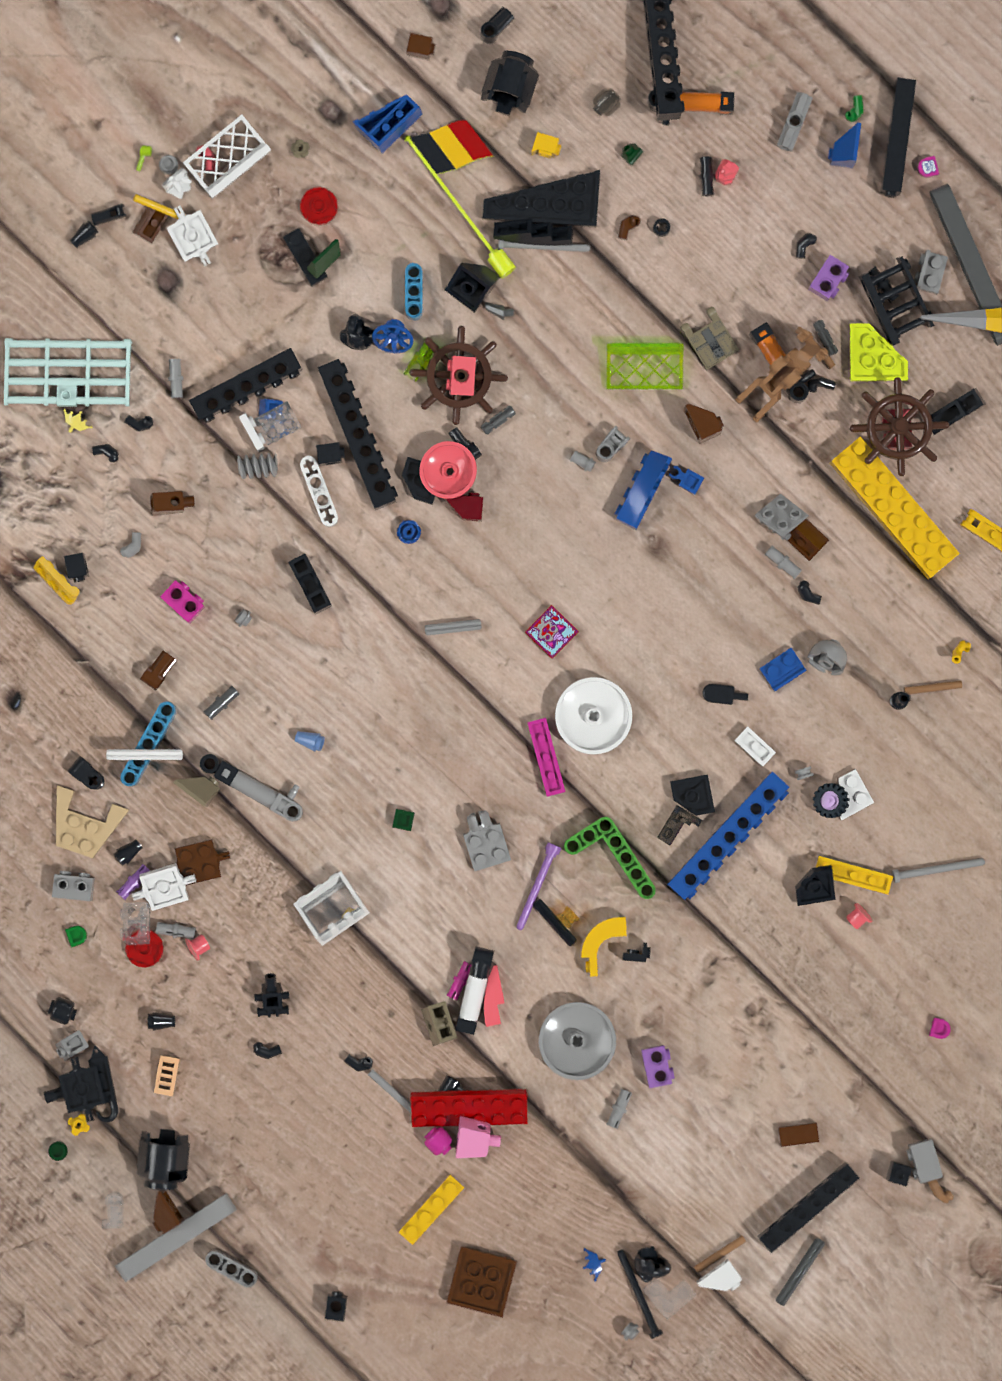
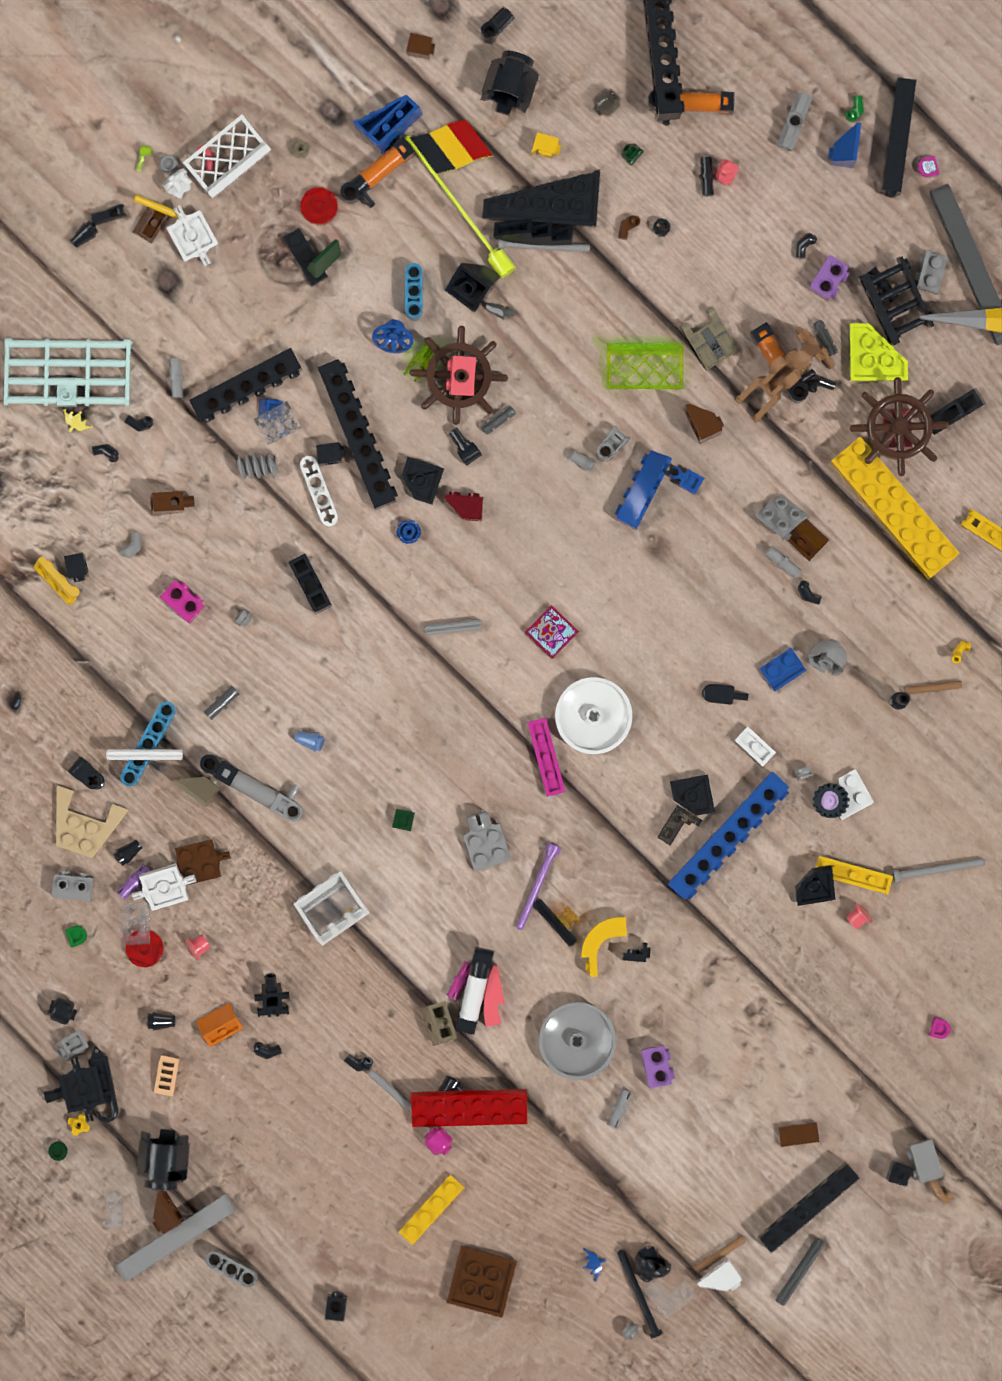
reddish brown piece [140,650,176,691] -> none
light grey pin [156,922,196,939] -> none
white plate [239,413,266,452] -> none
black hair [340,314,374,350] -> none
coral dish [420,441,477,499] -> none
bright pink torso [456,1117,501,1158] -> none
bright green beam [564,817,656,899] -> none
none -> orange panel [196,1003,244,1047]
none -> piece [340,137,416,208]

